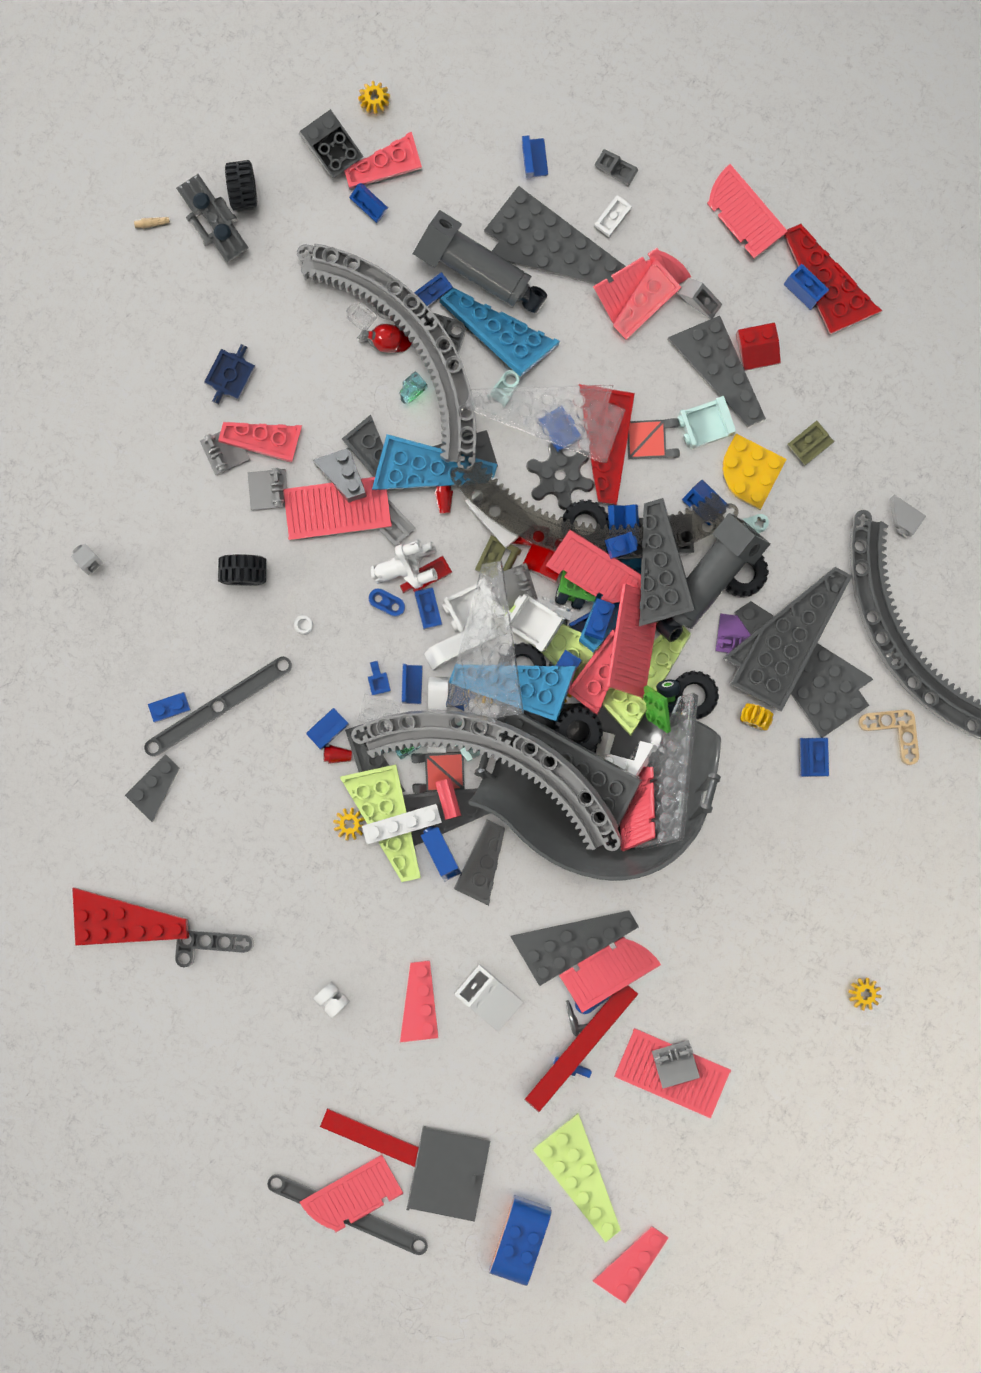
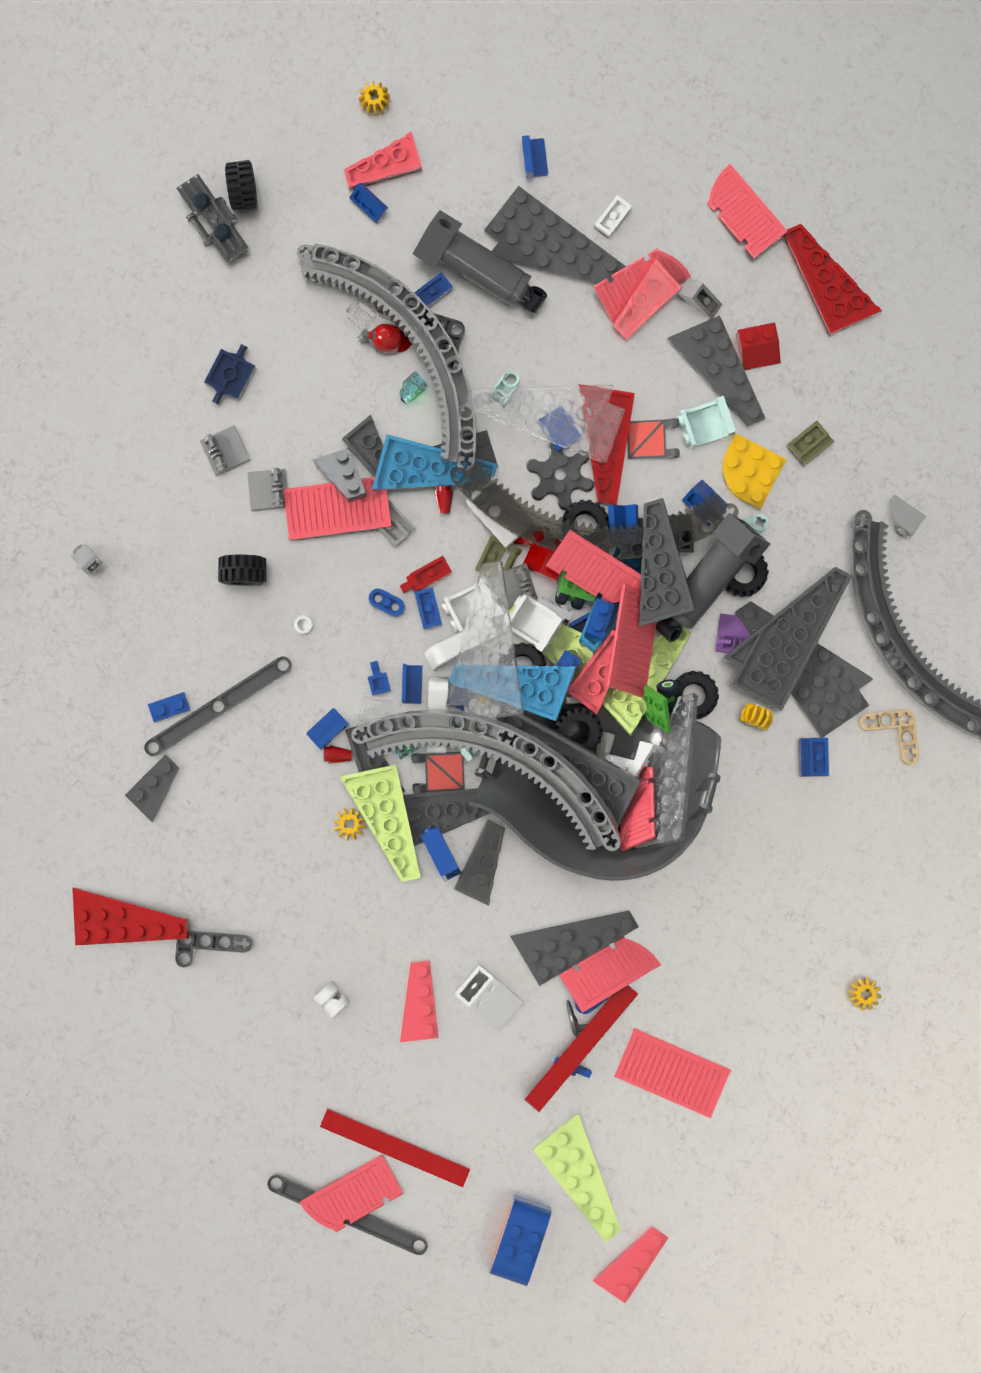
tan animal [134,217,170,229] -> none
coral wing [218,422,302,463] -> none
dark grey slope [299,109,364,178] -> none
white plate [362,804,442,845] -> none
white wheel [371,540,438,589] -> none
dark grey piece [406,1125,490,1222] -> none
coral axle [435,778,461,820] -> none
dark azure wing [439,288,560,377] -> none
dark grey slope [595,149,638,186] -> none
blue bracket [605,532,638,559] -> none
light grey hinge [652,1040,700,1088] -> none
blue panel [784,264,829,310] -> none

